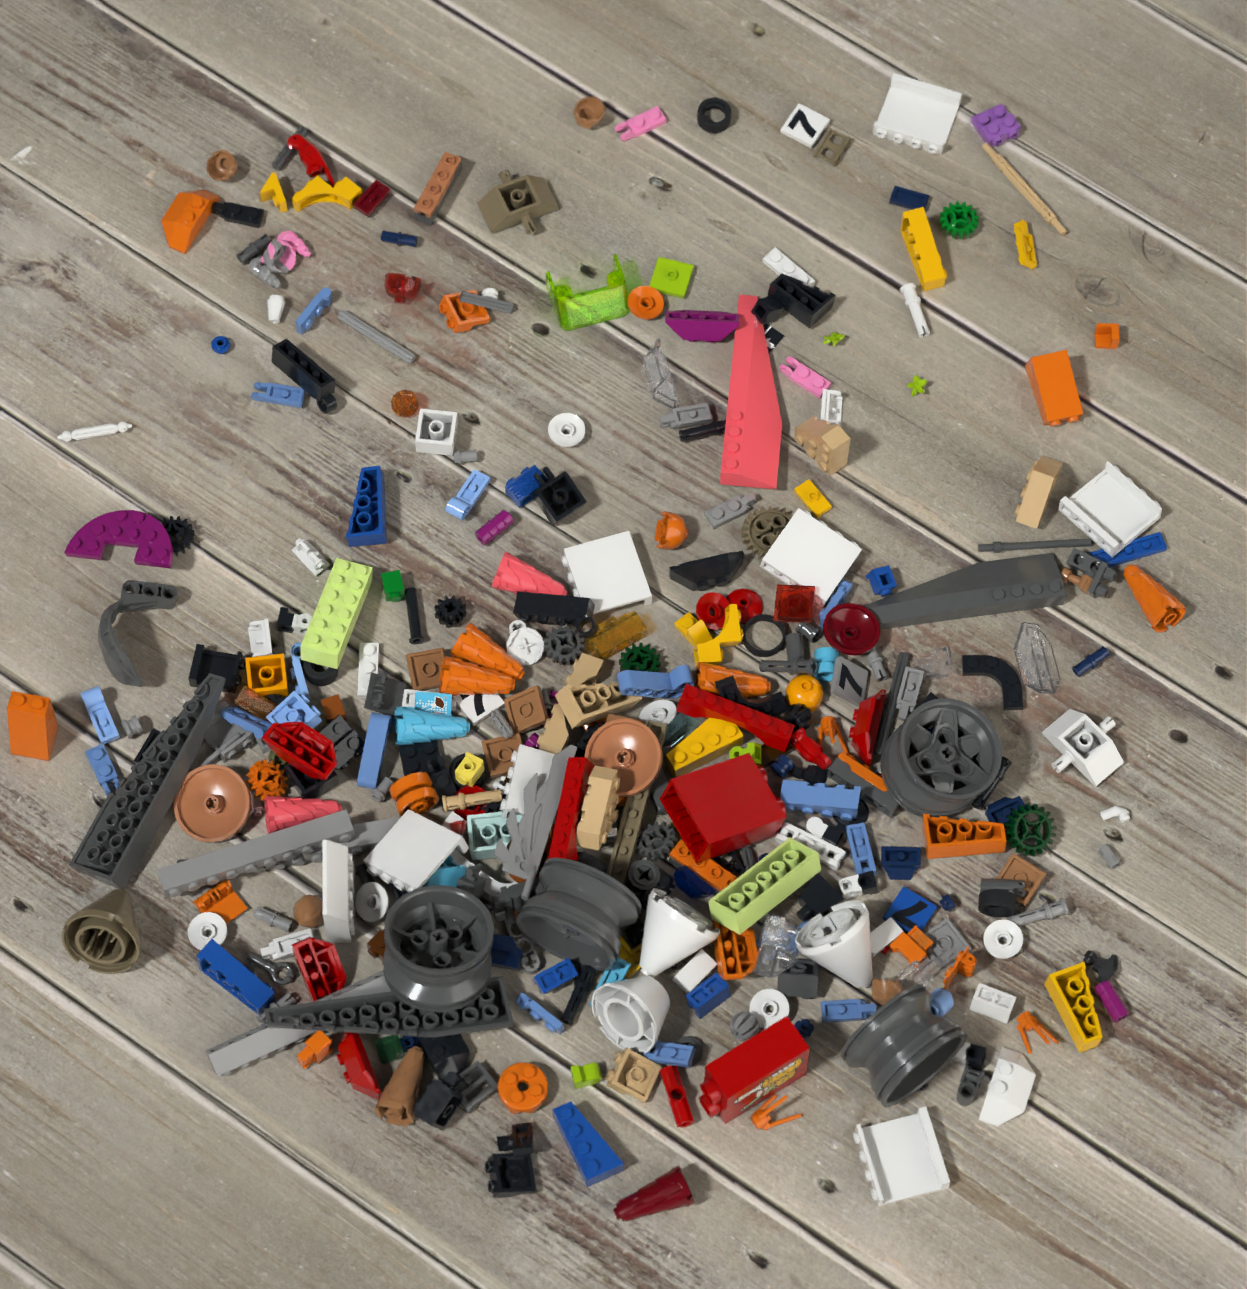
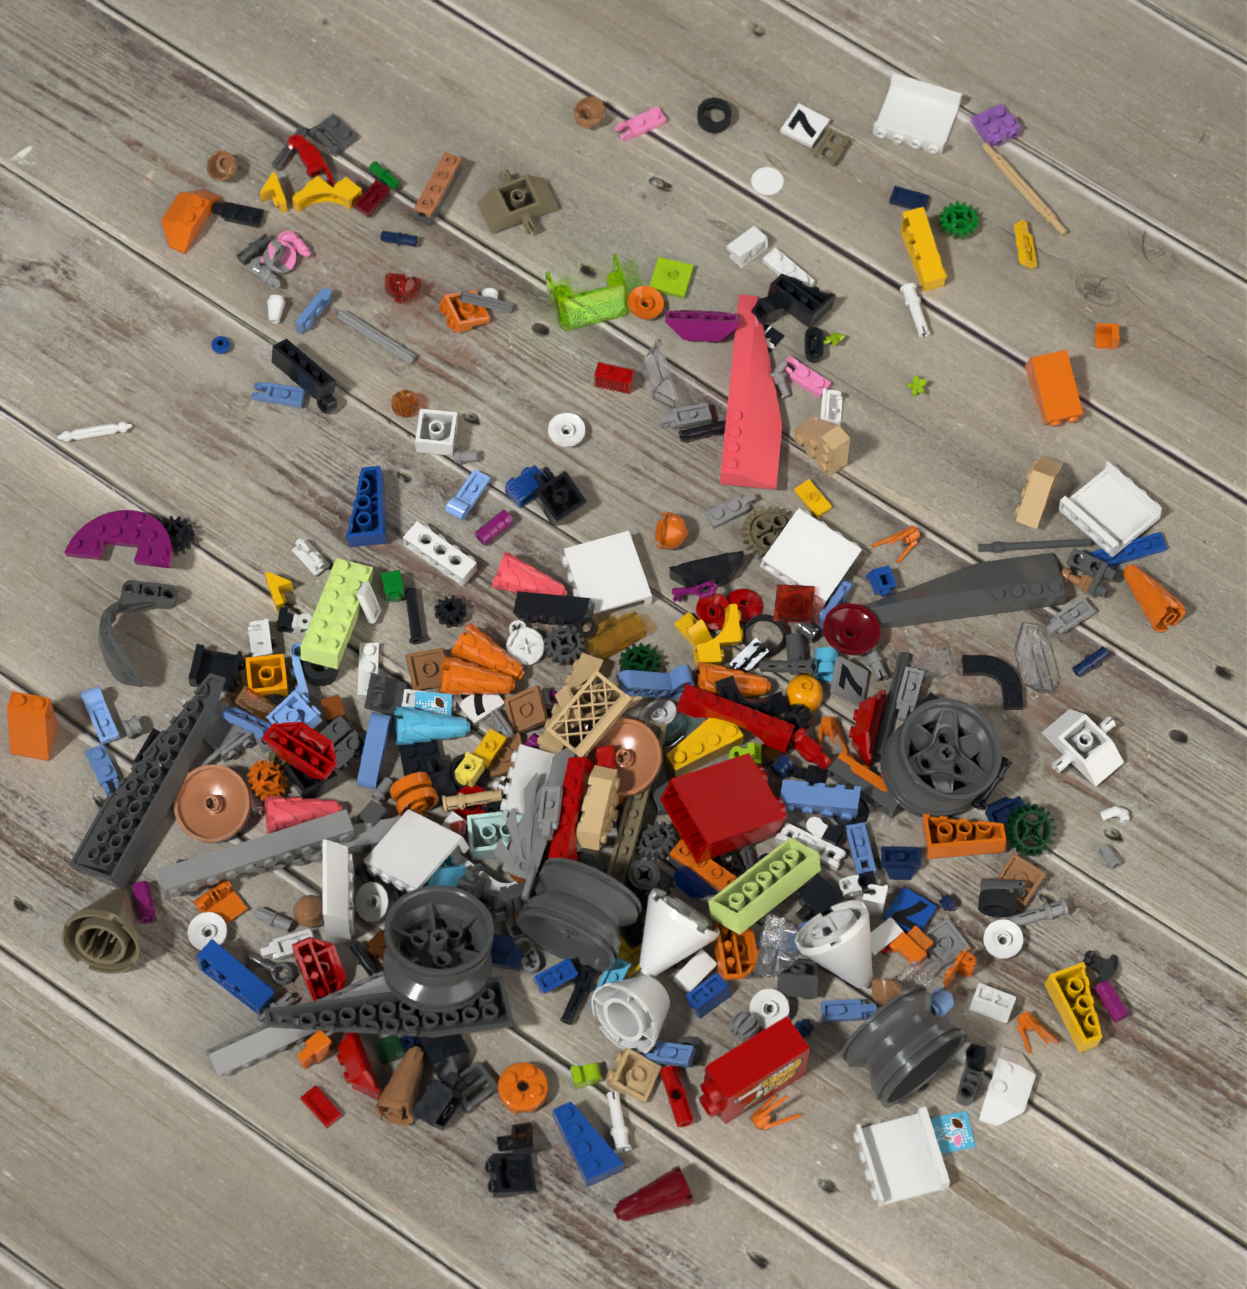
medium blue hinge [515,992,564,1035] -> none
none -> magenta axle [132,881,157,924]
none -> yellow slope [265,572,293,613]
none -> red tile [300,1085,342,1129]
none -> dark grey plate [309,114,358,157]
none -> black axle [350,941,380,976]
none -> white tile [357,582,382,623]
none -> dark grey panel [357,800,388,827]
none -> green axle [369,161,400,190]
none -> white brick [403,521,477,587]
none -> yellow plate [473,729,507,769]
none -> light grey hinge [538,786,563,840]
none -> tan fence [546,670,633,757]
none -> red brick [594,362,634,395]
none -> red tile [595,744,616,769]
none -> white pin [607,1091,632,1153]
none -> magenta piece [672,581,718,602]
none -> white hinge [726,226,769,269]
none -> hinge [729,637,769,673]
none -> white sticker [751,167,784,195]
none -> light grey piece [769,360,790,398]
none -> black plate [804,327,824,363]
none -> white hinge [862,884,888,918]
none -> orange plant [871,525,920,563]
none -> medium azure sticker [930,1111,976,1154]
none -> light grey hinge [1045,597,1095,638]

